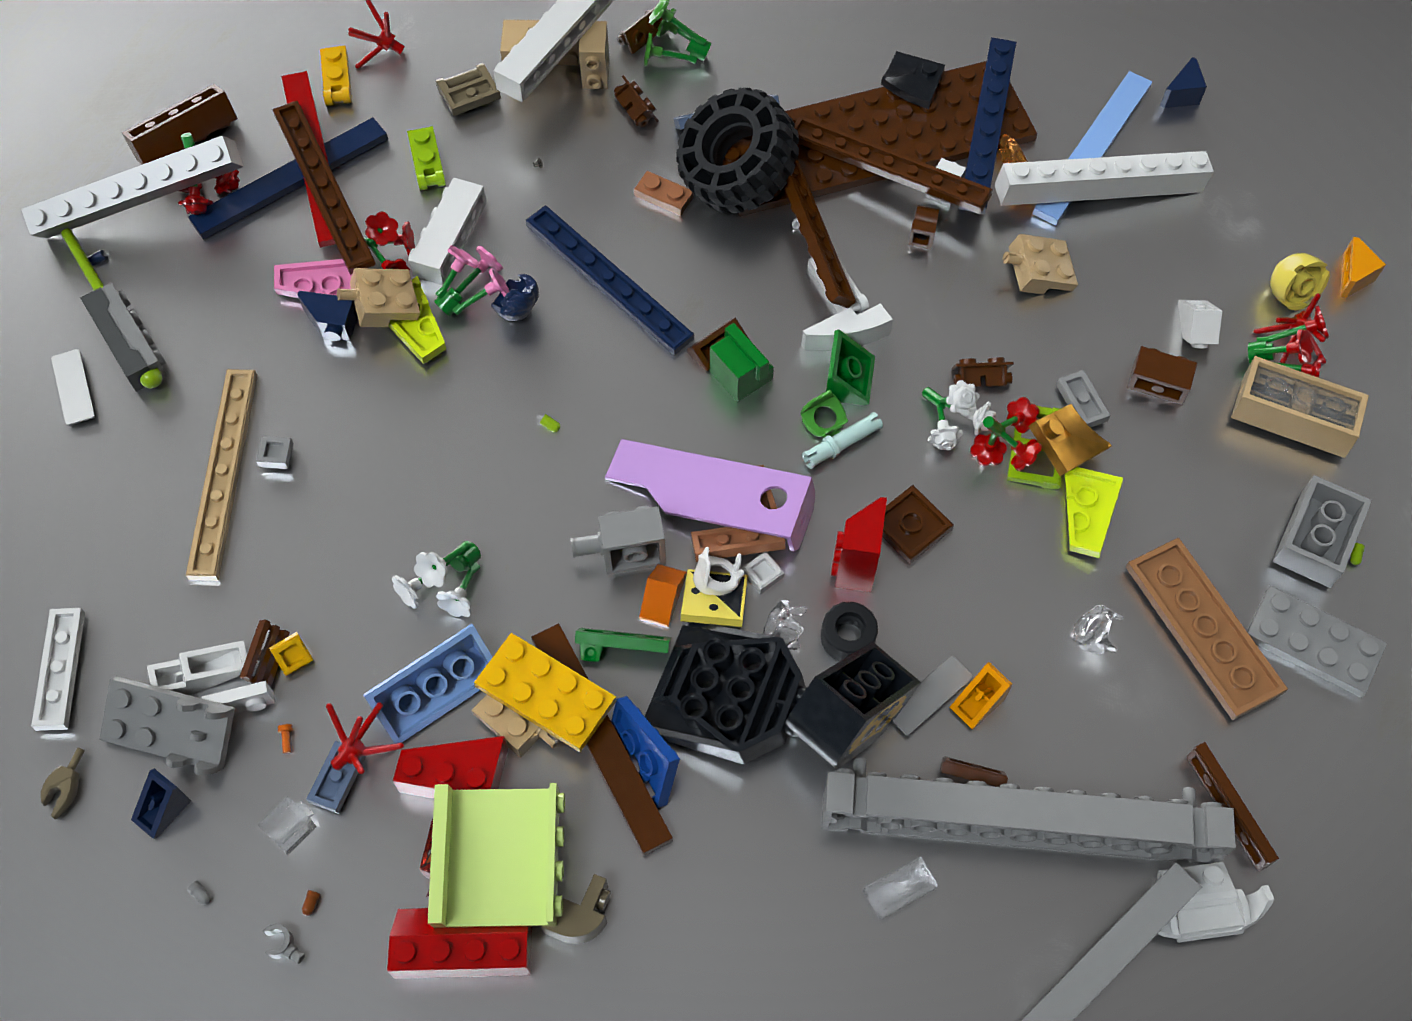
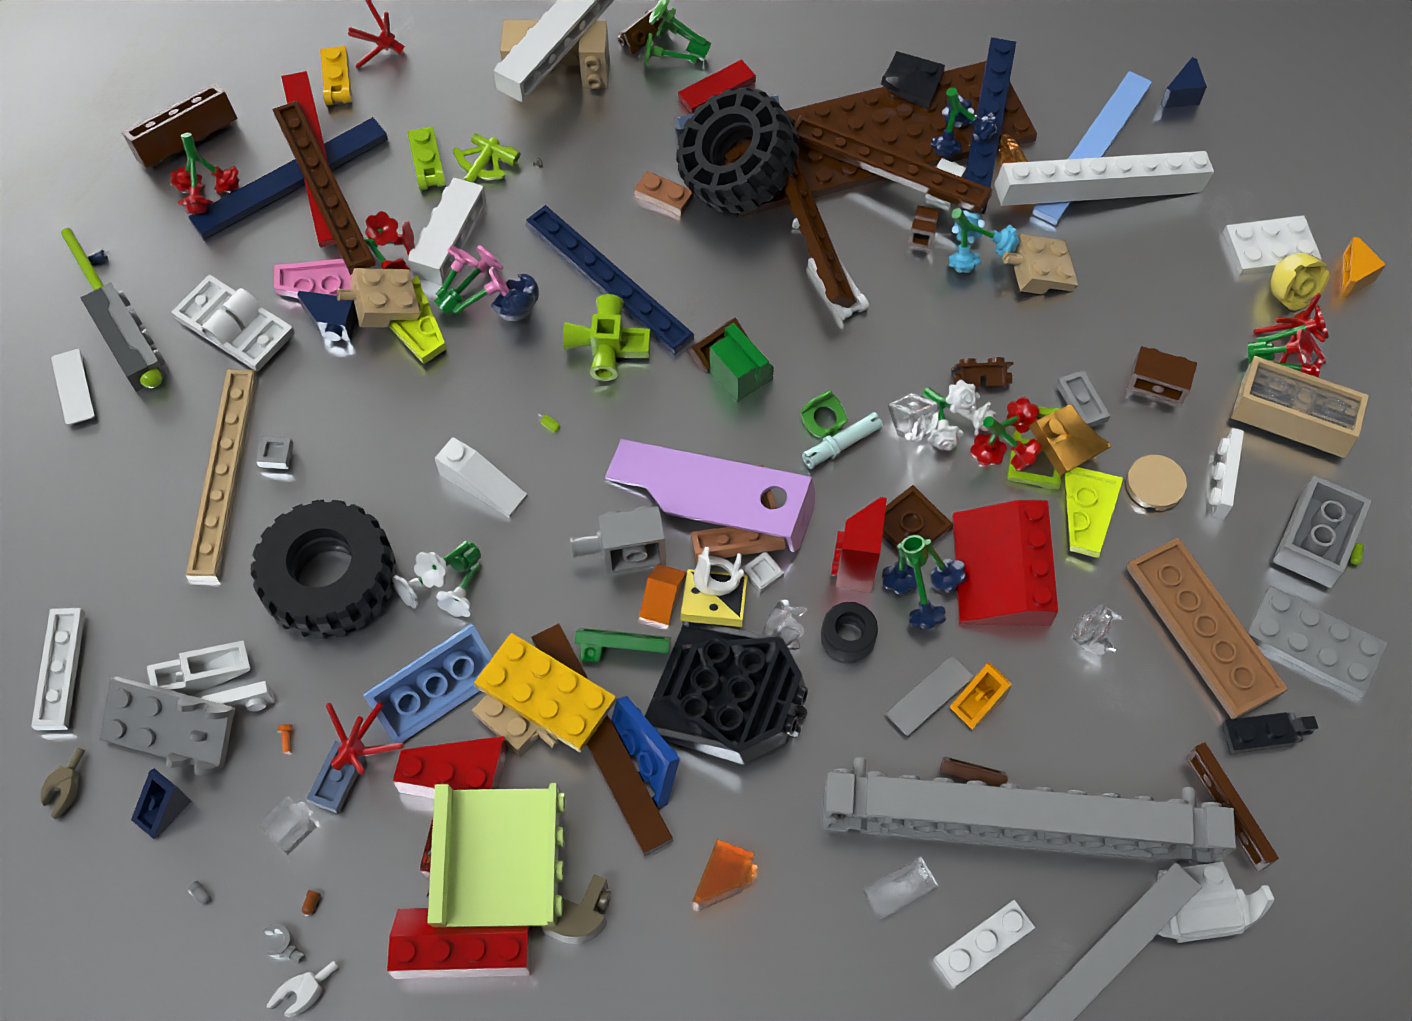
white brick [21,136,244,239] -> none
reddish brown tile [239,619,290,688] -> none
yellow tile [269,632,313,676] -> none
dark tan plate [435,63,501,116] -> none
reddish brown hinge [614,75,659,127] -> none
black brick [785,641,921,770] -> none
white slope [801,303,893,351] -> none
green slope [826,329,875,406] -> none
white slope [1178,300,1222,348] -> none
none -> white plate [171,274,295,372]
none -> black tyre [251,499,397,639]
none -> white hand [267,961,339,1017]
none -> white slope [435,437,528,518]
none -> lime piece [453,133,521,183]
none -> lime brick [563,294,650,381]
none -> red tile [678,59,756,113]
none -> clear orange slope [692,839,758,911]
none -> dark blue plant [882,535,967,629]
none -> clear slope [887,393,940,442]
none -> dark blue plant [931,88,997,158]
none -> white plate [933,900,1036,988]
none -> medium azure plant [948,208,1019,273]
none -> red slope [952,500,1058,626]
none -> tan tile [1126,455,1187,511]
none -> white plate [1209,428,1244,520]
none -> black hinge [1222,712,1318,754]
none -> white plate [1223,215,1322,276]

